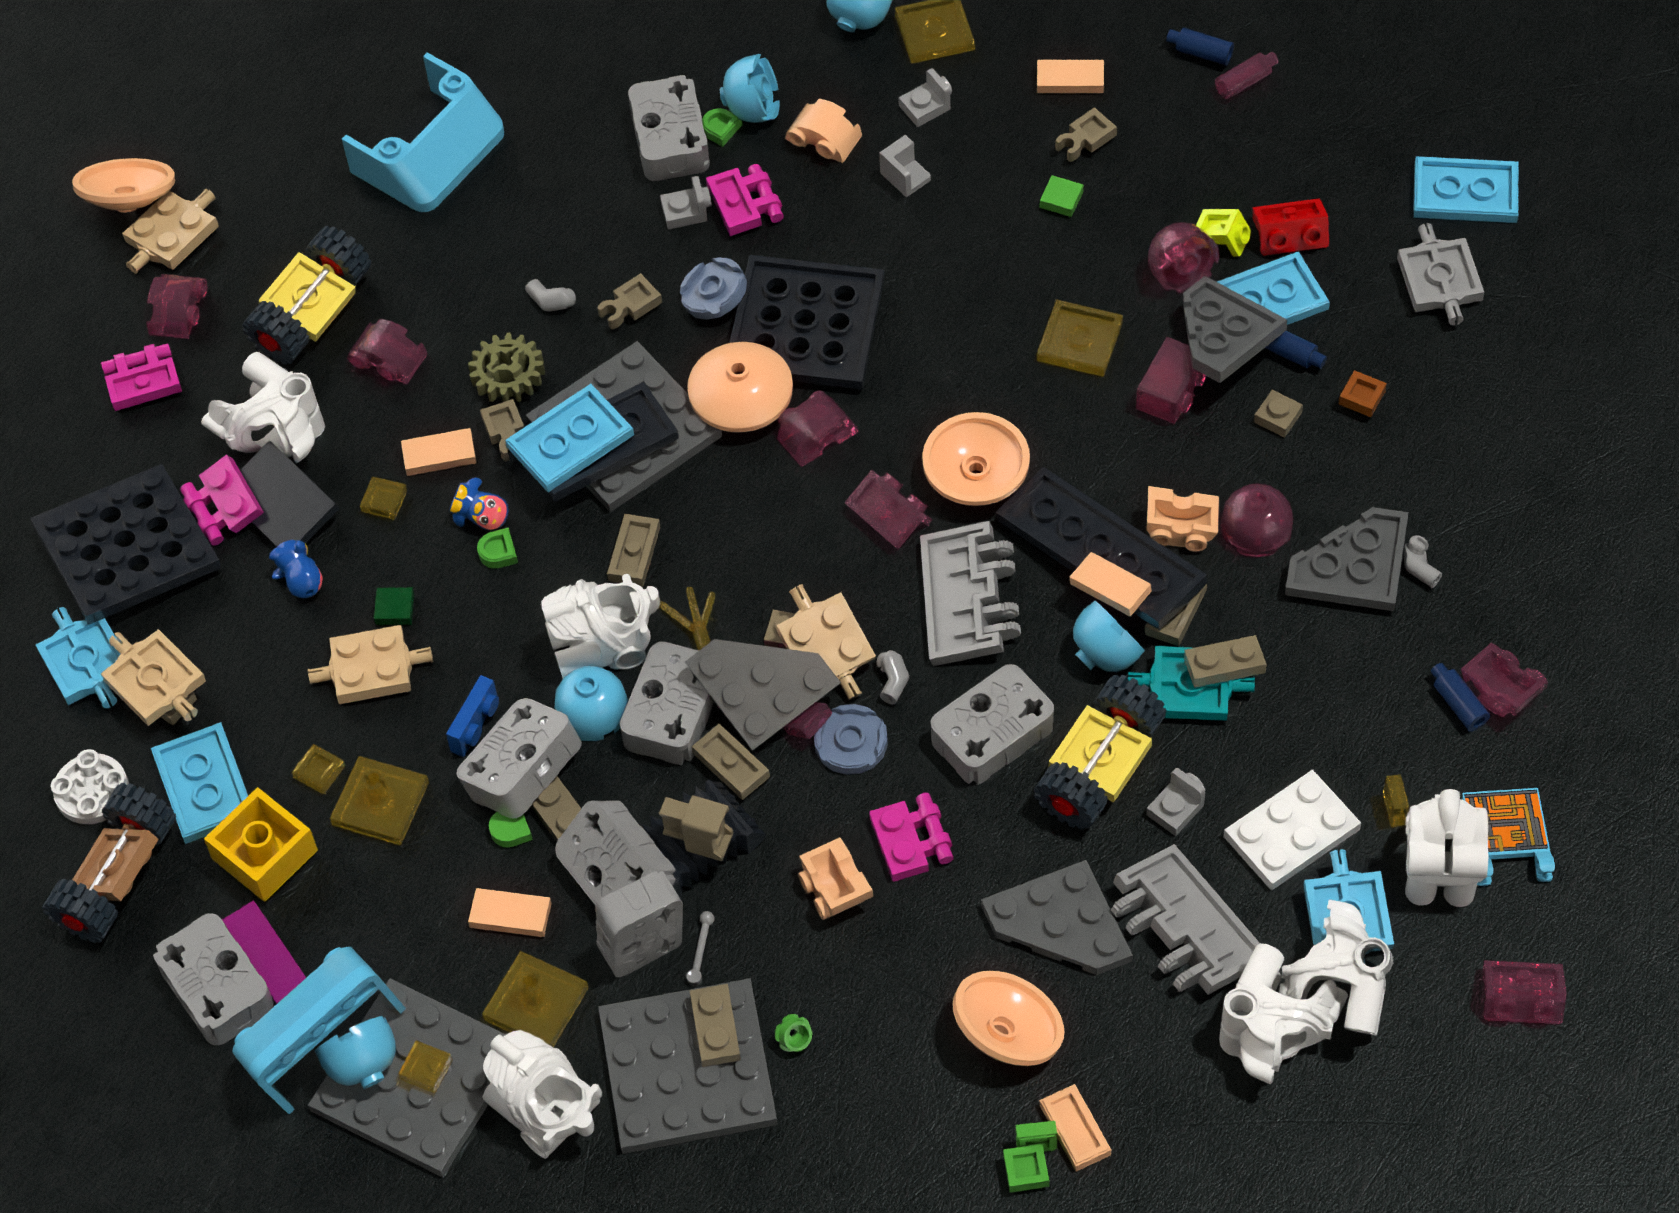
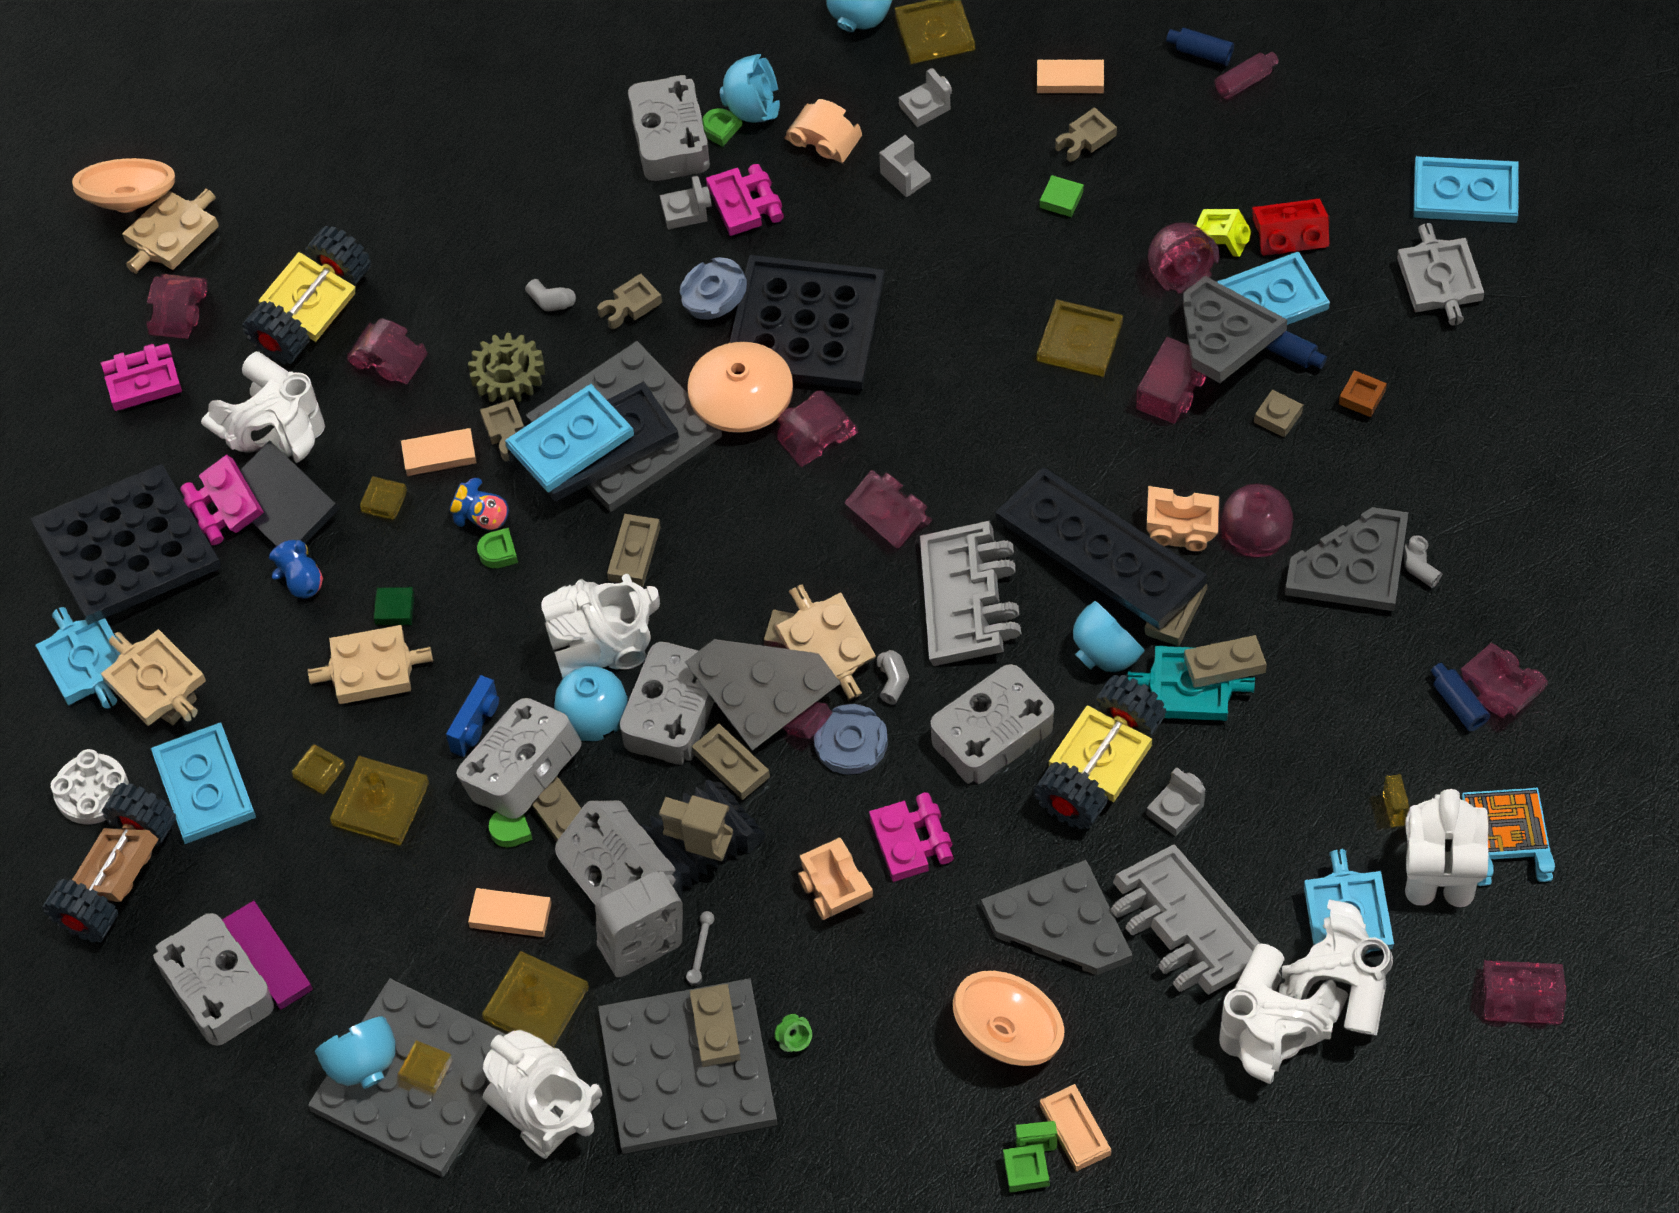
yellow brick [204,787,318,902] -> none
medium azure windscreen [233,947,406,1114] -> none
medium azure windscreen [342,53,504,212] -> none
clear yellow plant [659,587,715,651] -> none
light nougat dish [922,412,1030,506] -> none
light nougat tile [1070,552,1152,617] -> none
white plate [1224,770,1361,891] -> none

